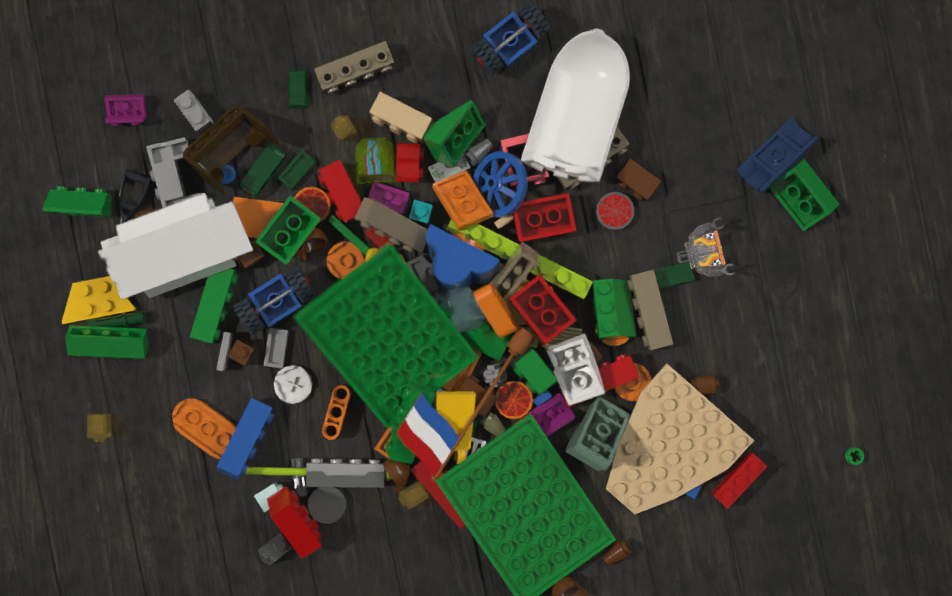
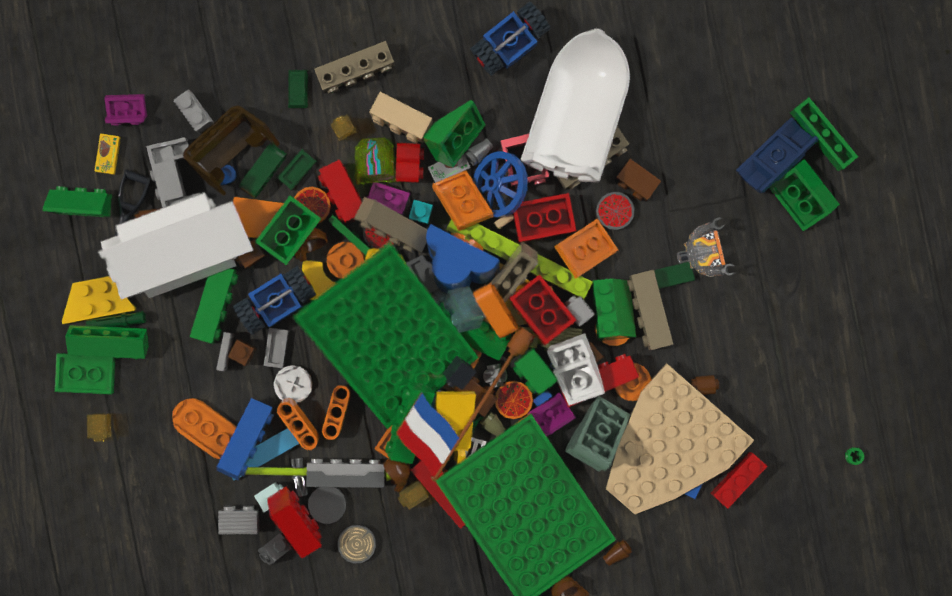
none -> green tile [55,353,115,394]
none -> yellow tile [95,134,121,175]
none -> light grey brick [218,505,259,534]
none -> dark azure tile [233,428,299,480]
none -> orange beam [277,398,319,450]
none -> yellow tile [302,261,336,300]
none -> dark tan tile [338,525,376,563]
none -> black brick [443,356,477,391]
none -> orange tile [554,218,618,279]
none -> light grey brick [565,295,594,326]
none -> green brick [790,98,858,171]

